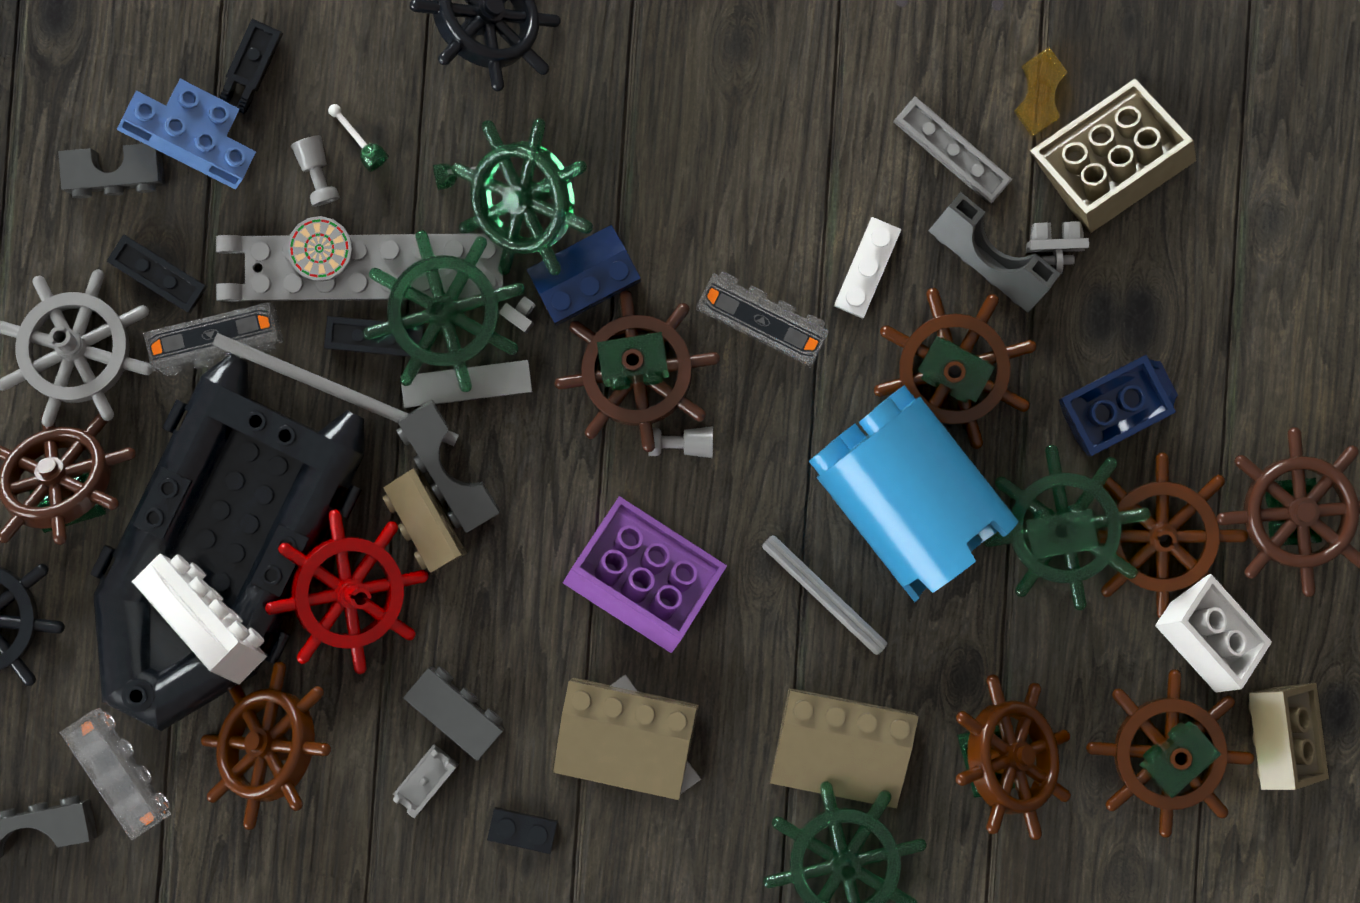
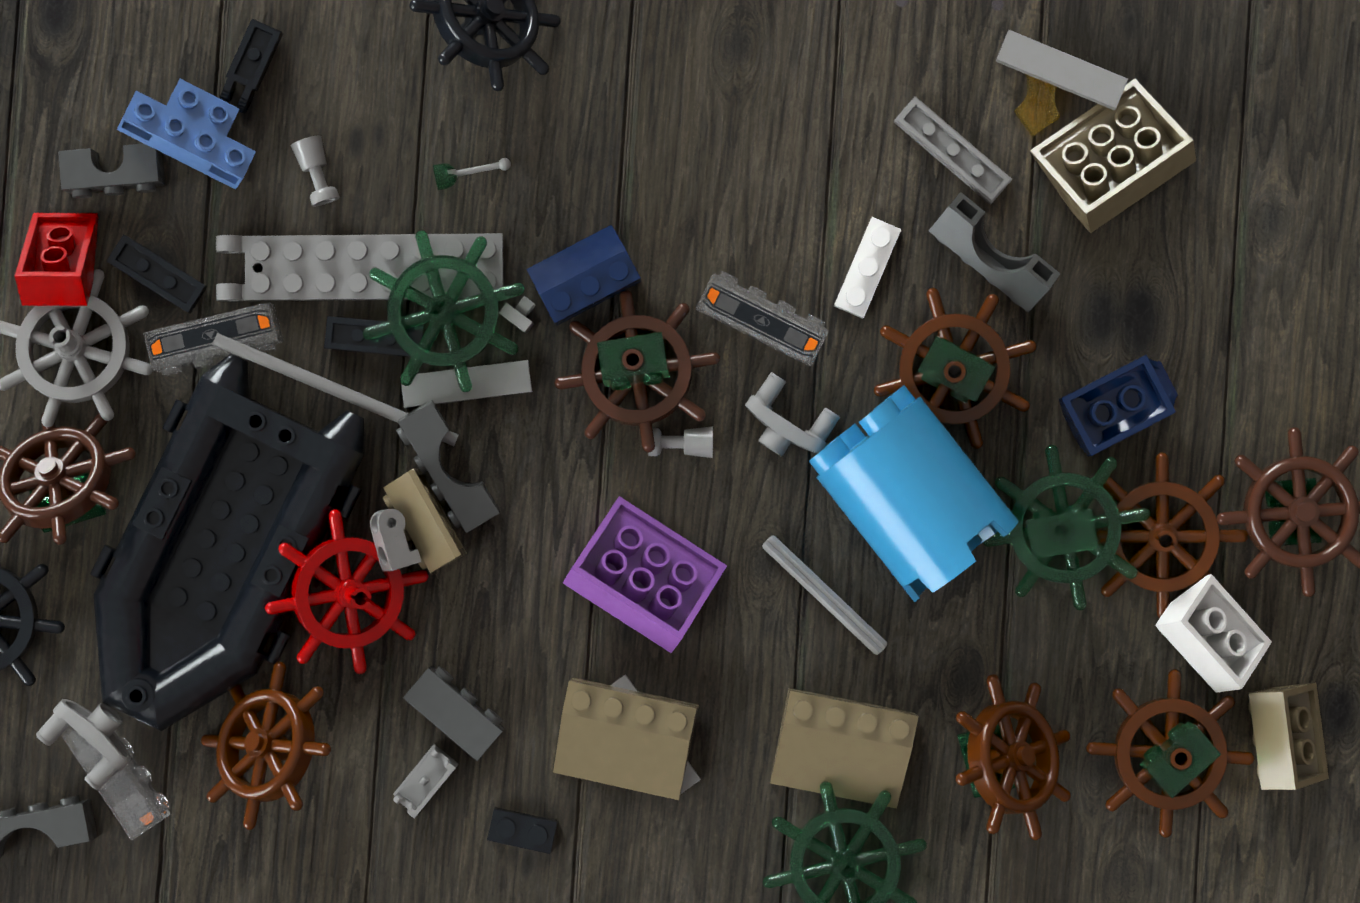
white piece [132,553,267,685] -> none
light grey tile [287,216,353,281] -> none
hinge [328,104,389,172] -> none
clear green piece [452,118,593,276] -> none
light grey hips [1026,221,1089,274] -> none
none -> red slope [14,213,99,306]
none -> light grey connector [36,699,131,790]
none -> light grey leg [370,509,422,572]
none -> light grey connector [745,372,840,456]
none -> light grey tile [996,30,1128,110]

